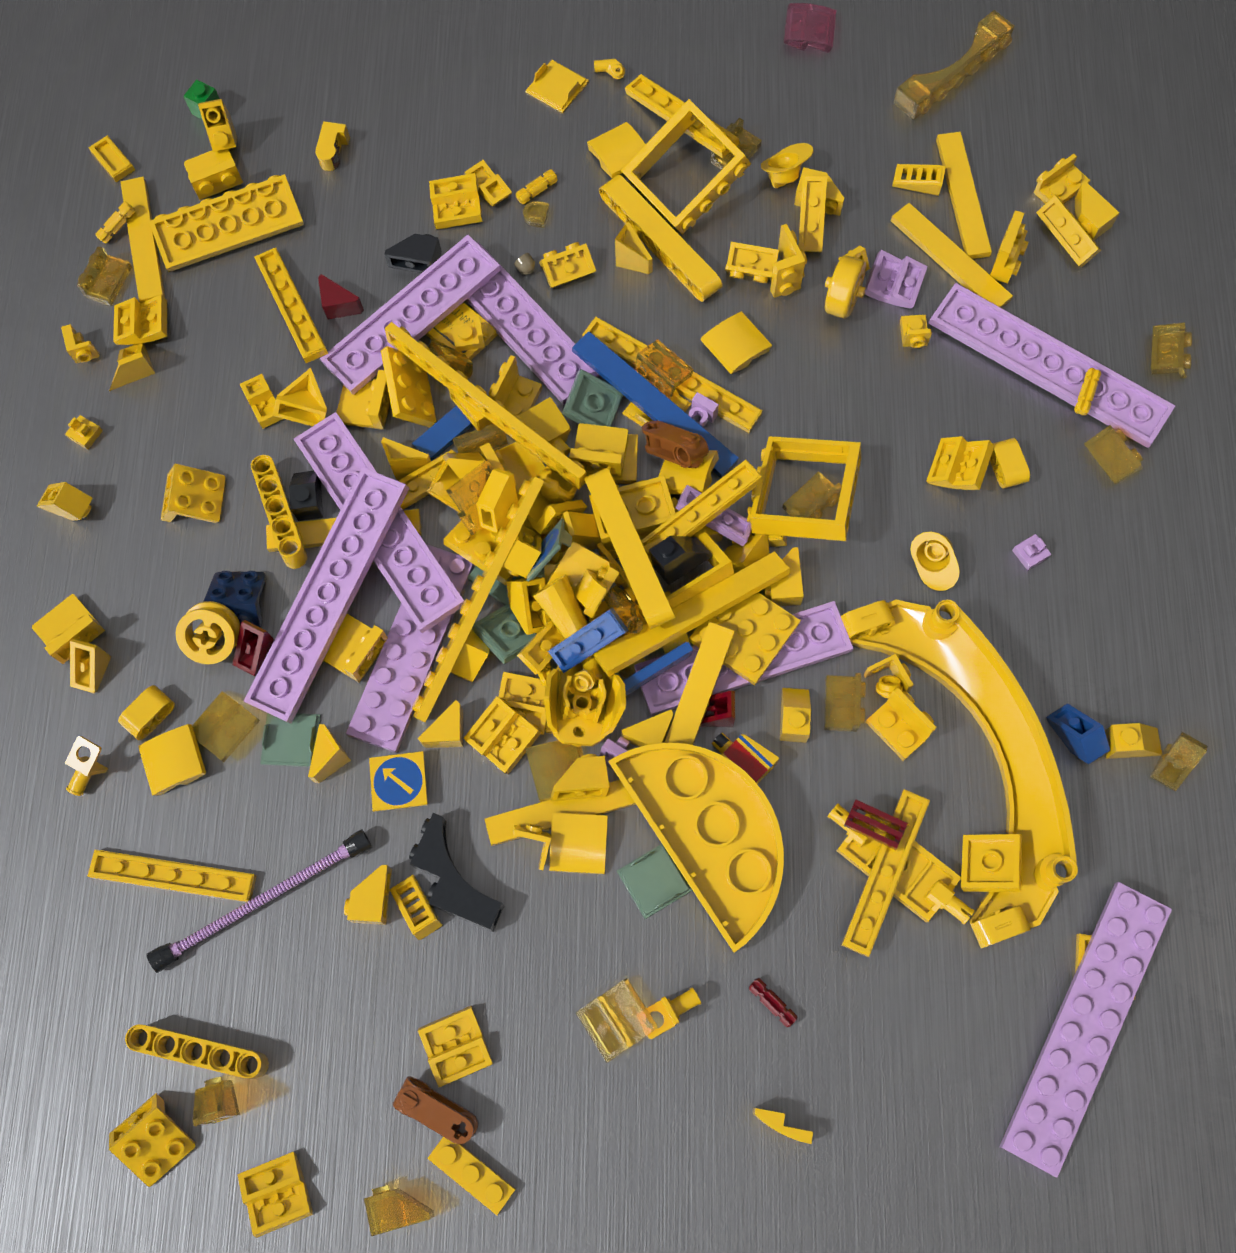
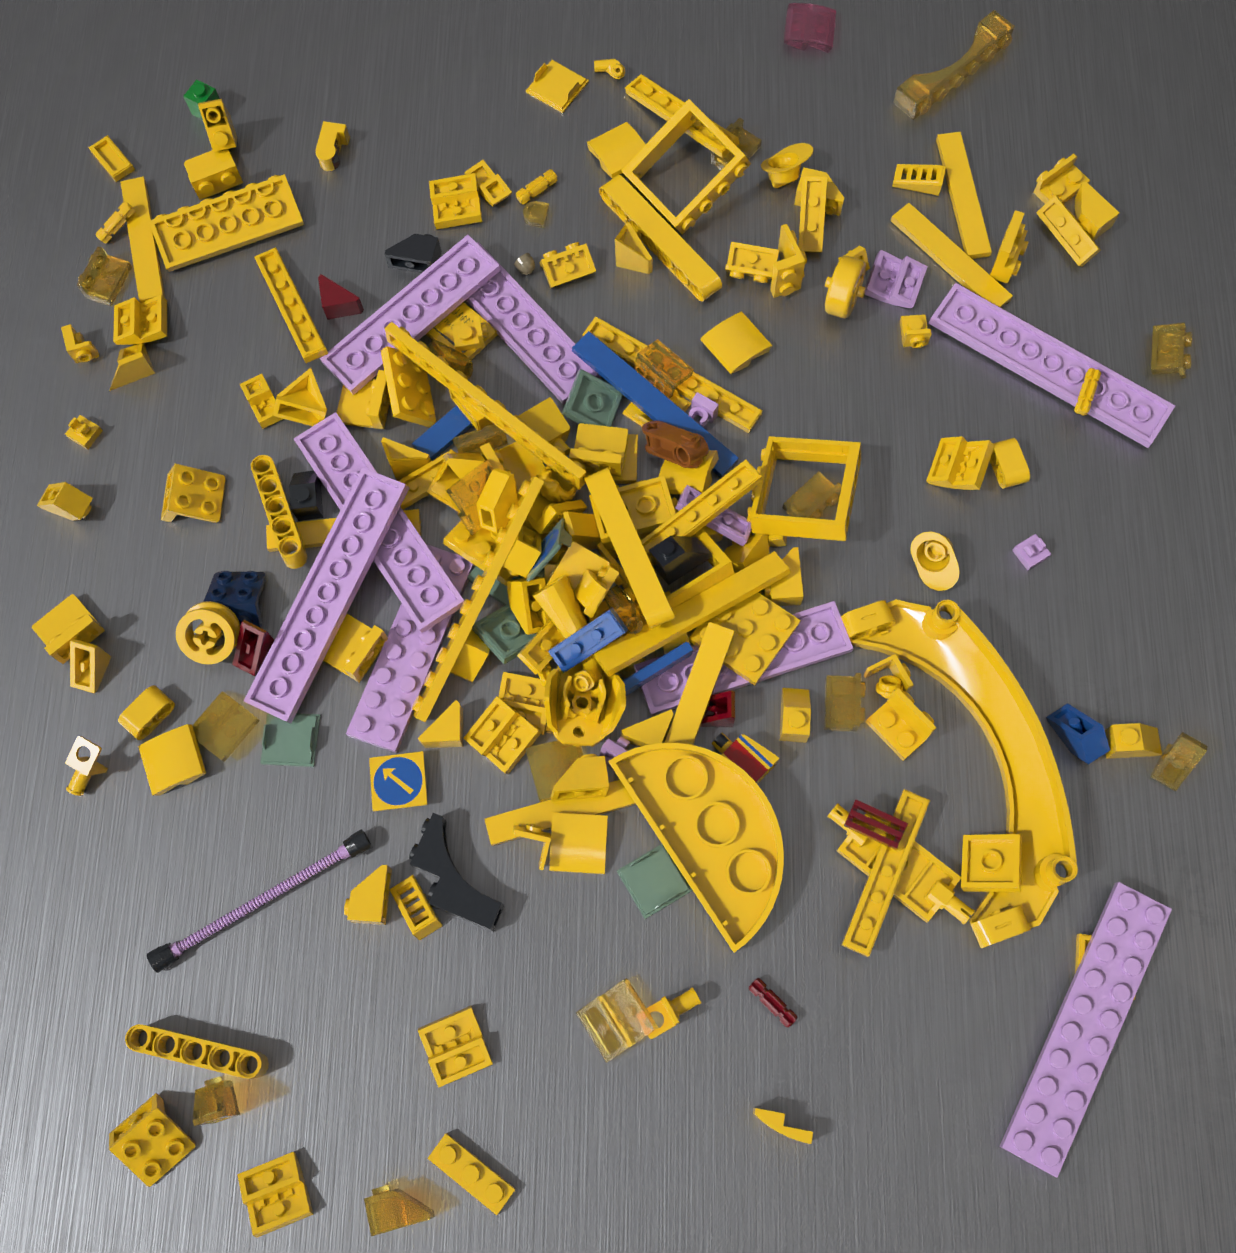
yellow tile [87,849,257,903] -> none
yellow slope [308,724,351,783] -> none
dark orange piece [392,1076,478,1144] -> none
yellow bracket [488,355,543,416] -> none
clear yellow bracket [1084,425,1144,485] -> none

